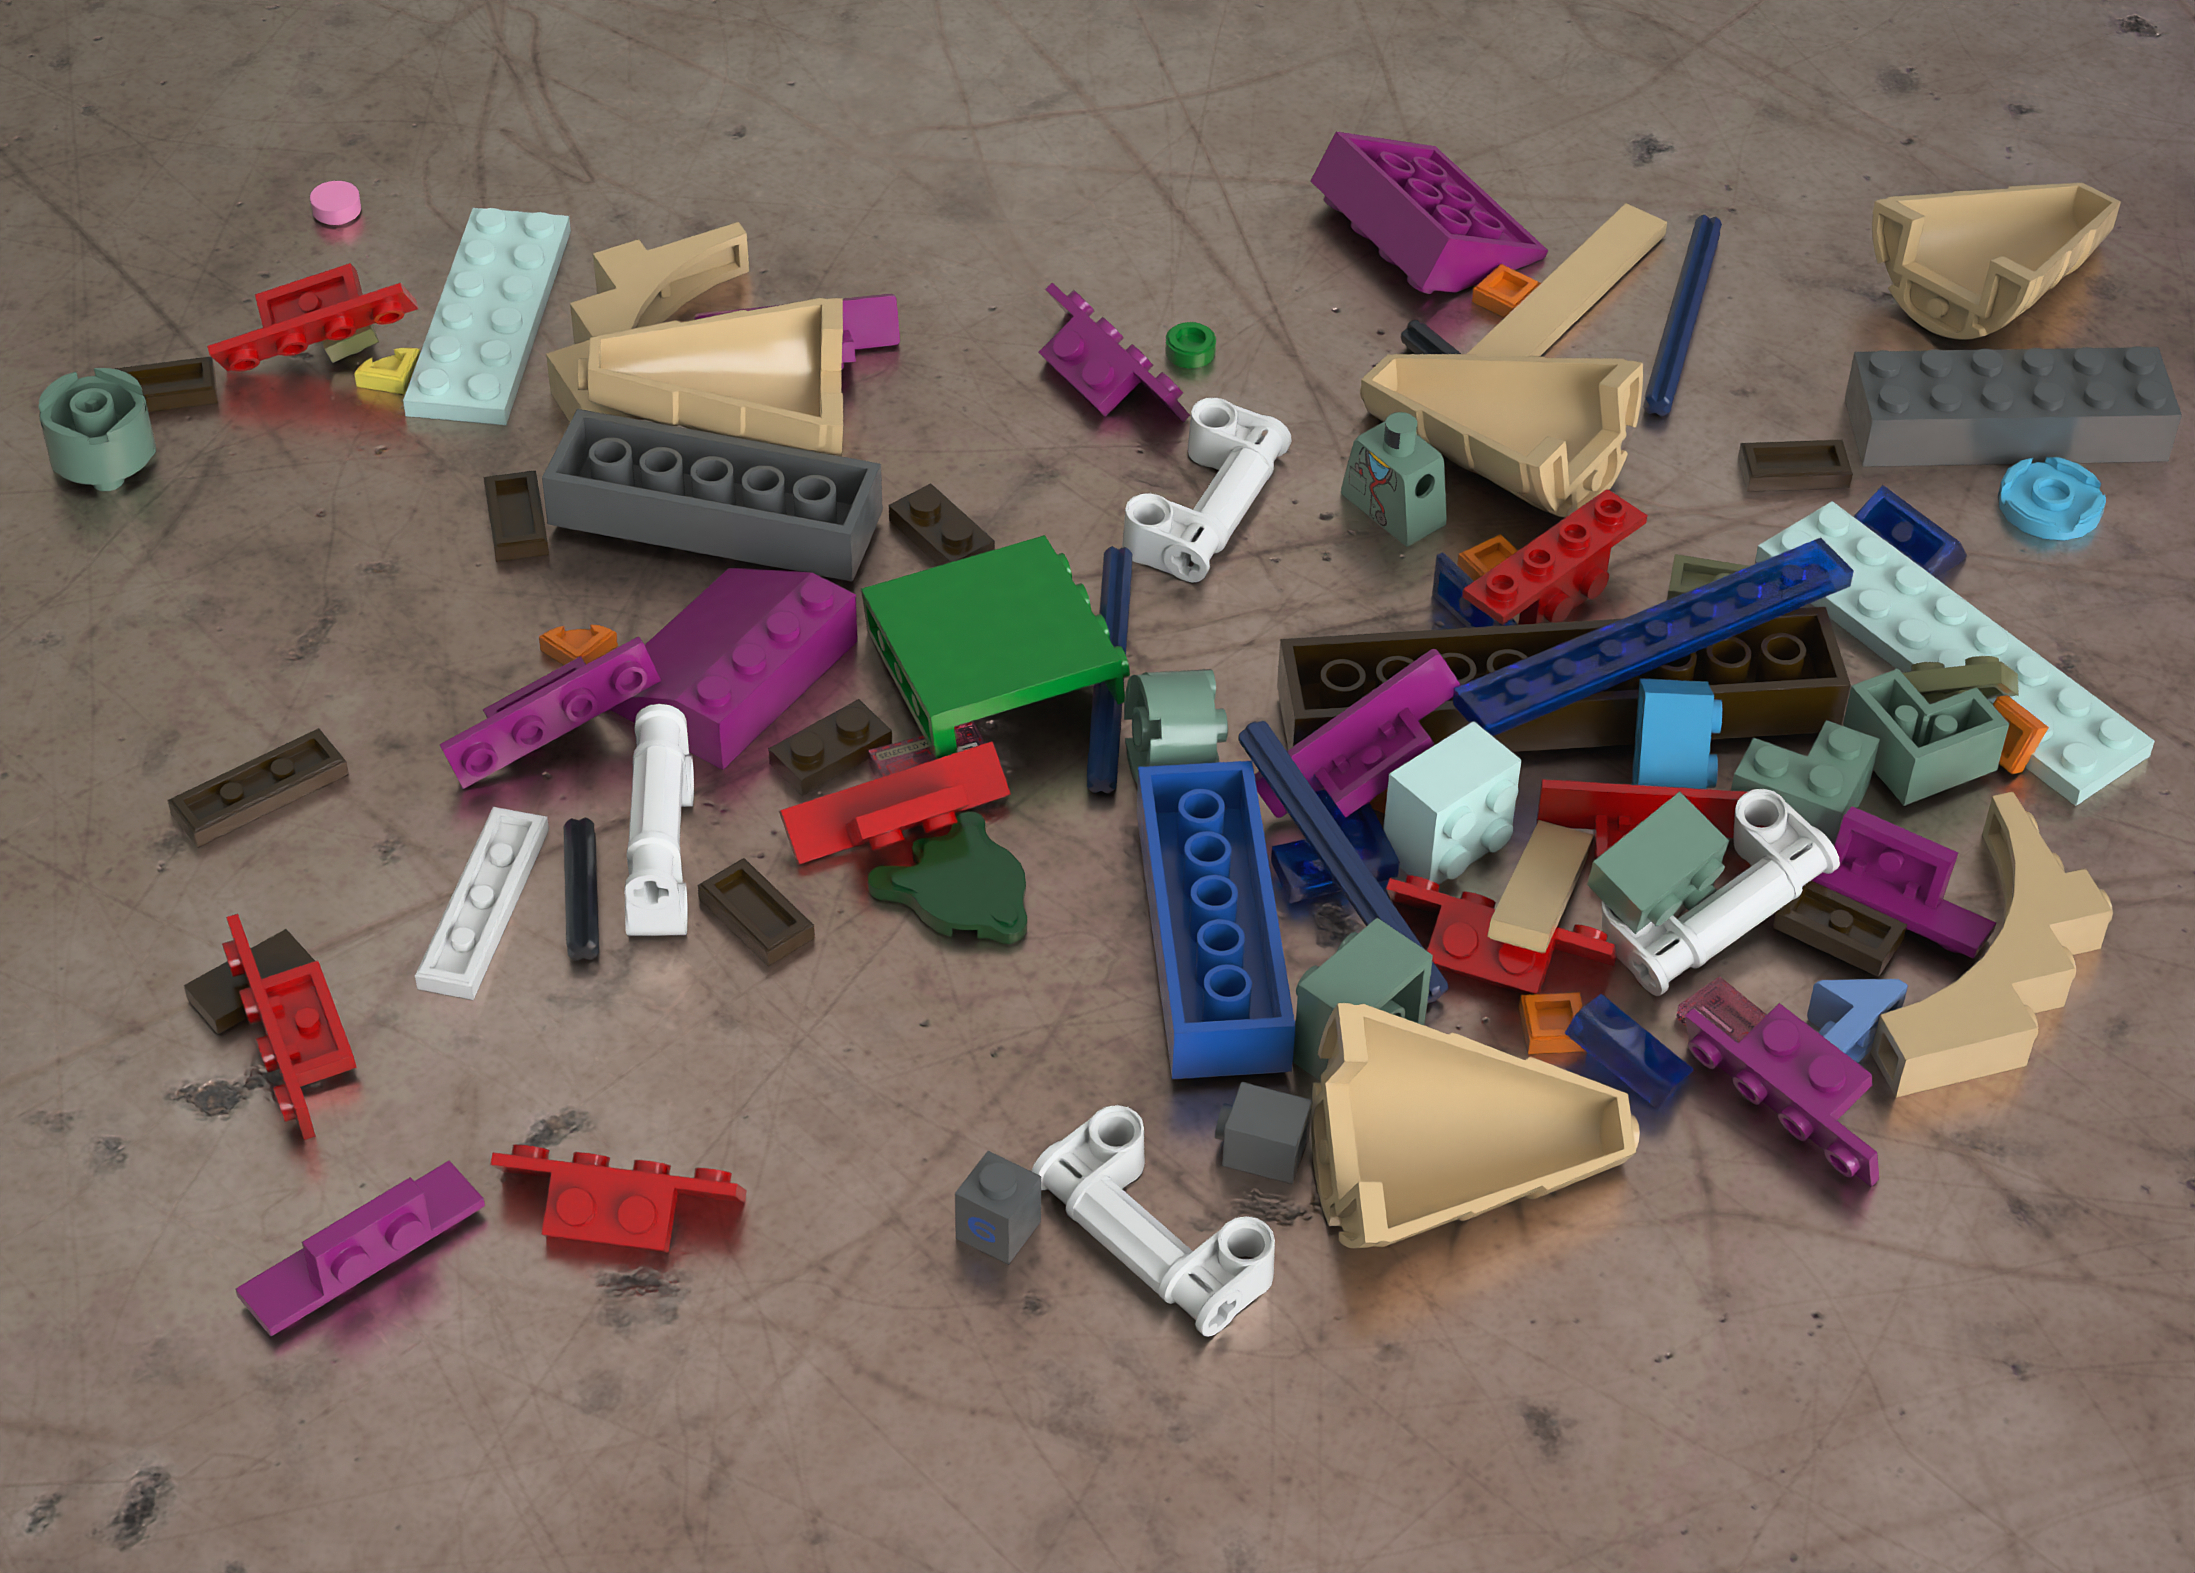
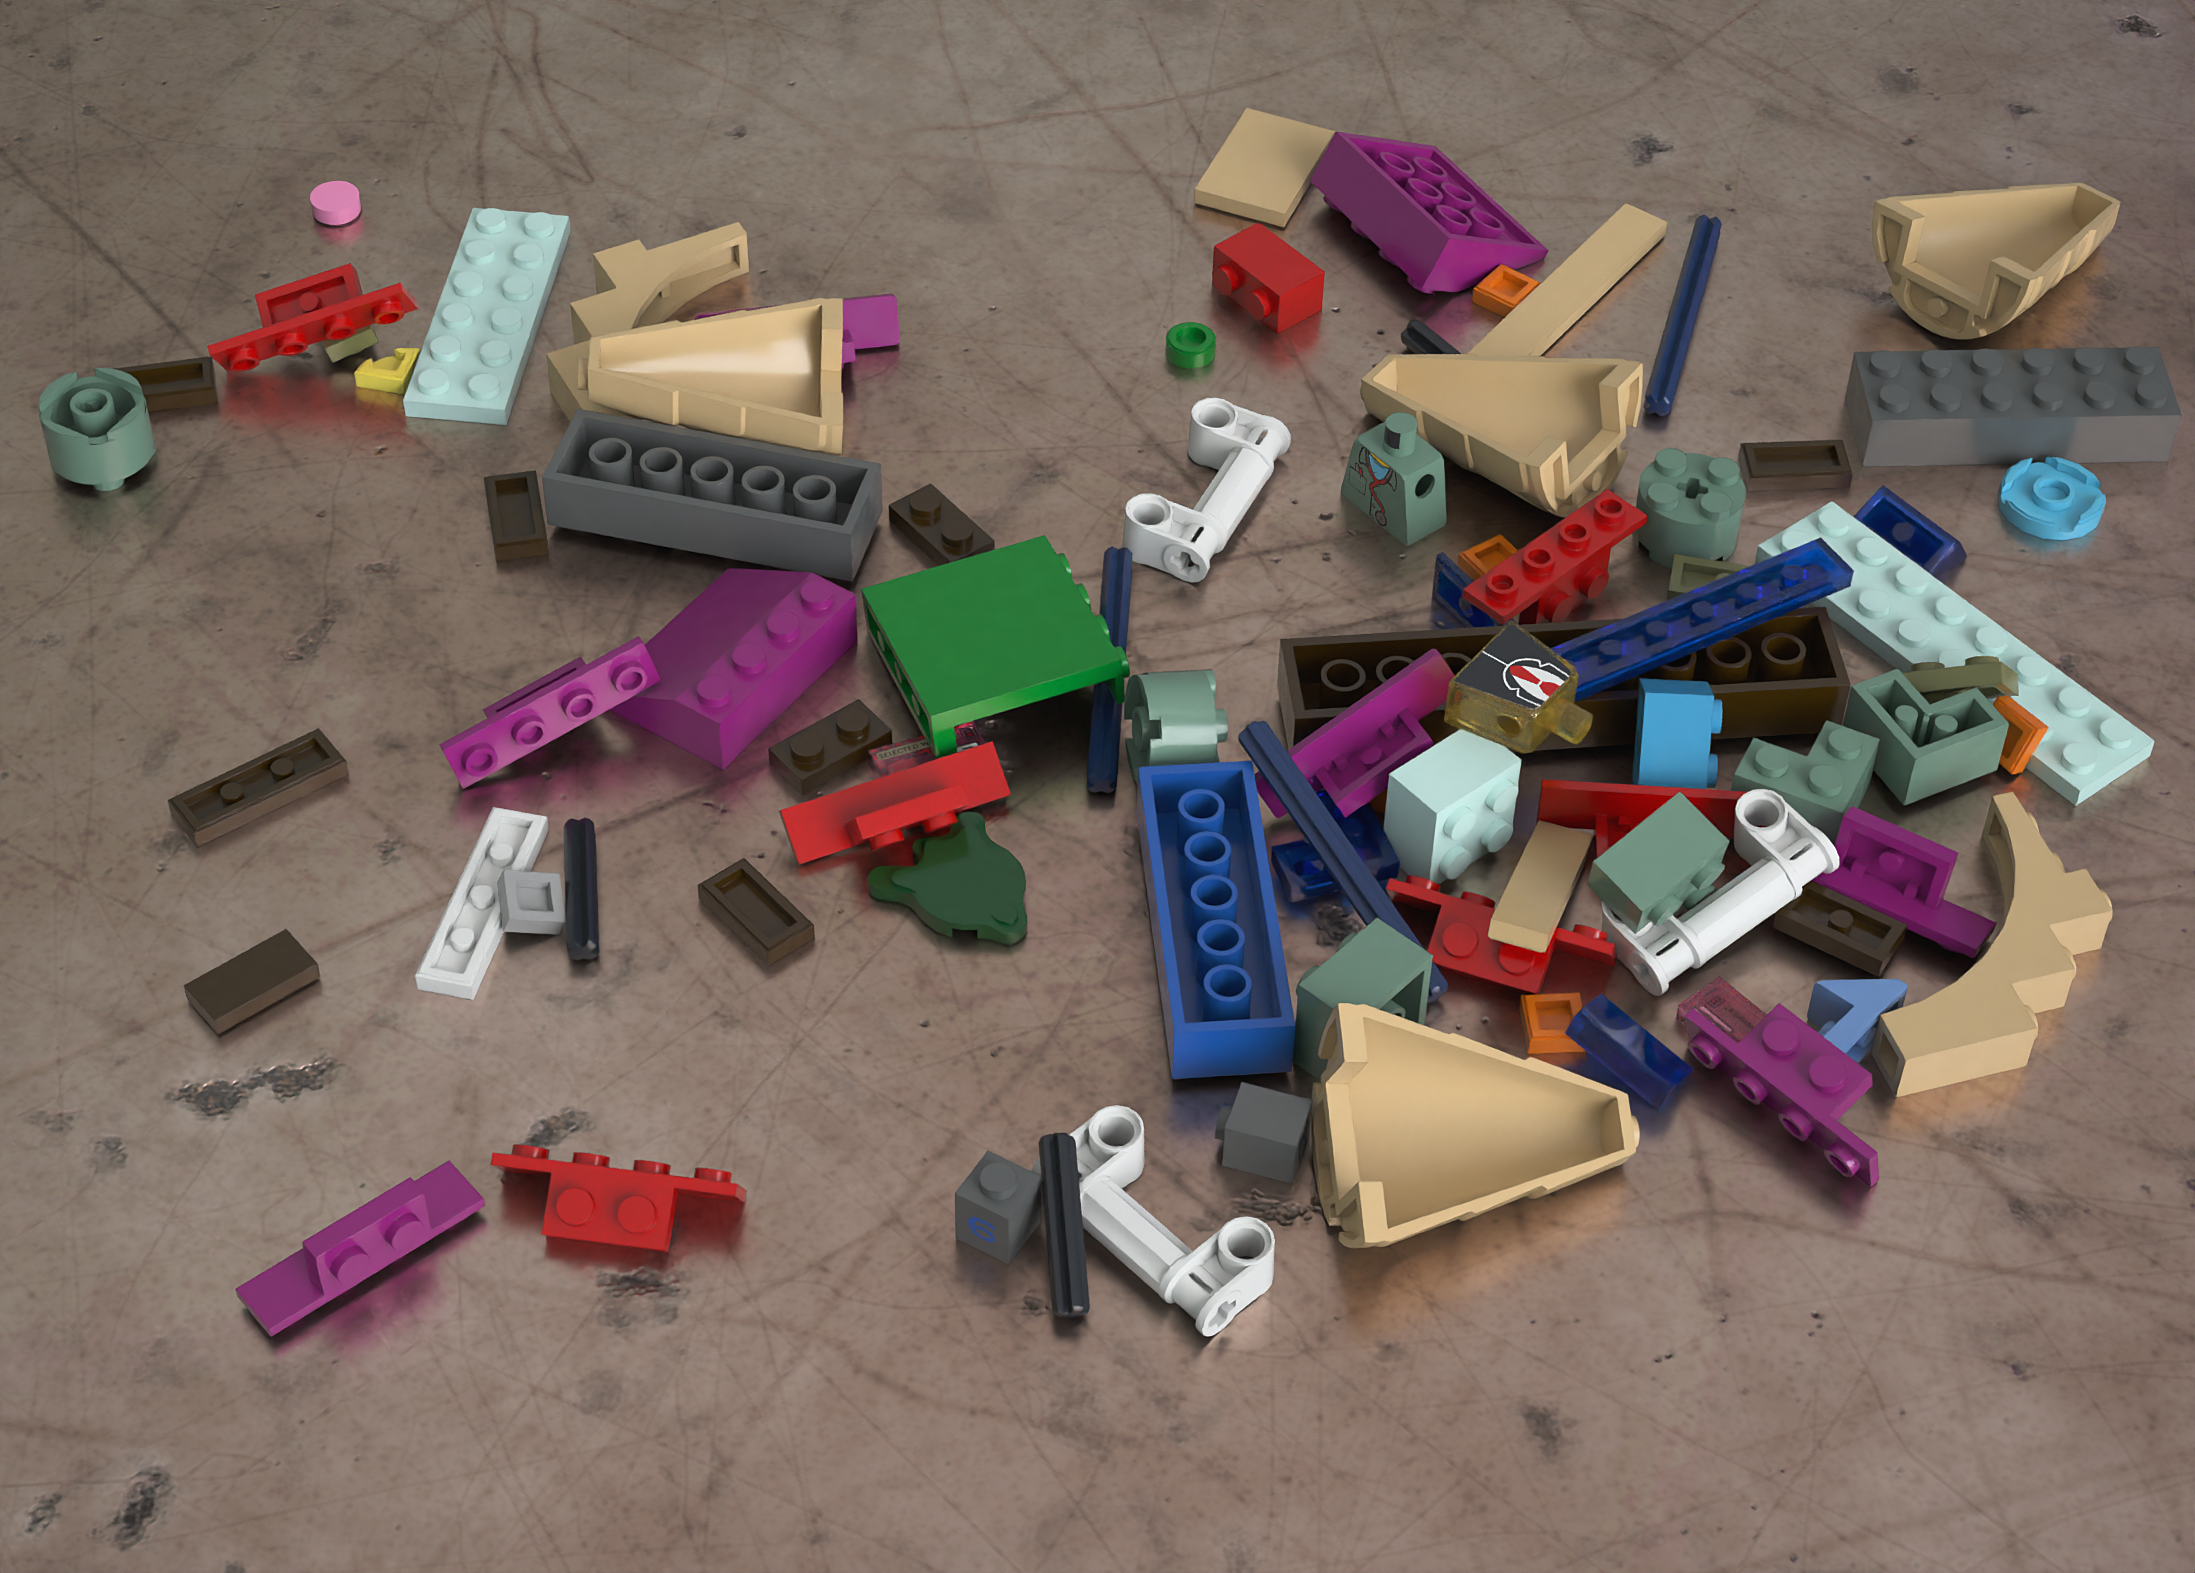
red bracket [222,913,357,1140] -> none
orange tile [539,624,618,665] -> none
white piece [624,704,694,936] -> none
magenta bracket [1038,282,1191,423] -> none
none -> light grey tile [497,870,566,935]
none -> black axle [1038,1133,1090,1318]
none -> tan tile [1194,108,1335,227]
none -> red brick [1212,222,1325,334]
none -> torso [1444,621,1593,754]
none -> sand green brick [1632,448,1746,569]

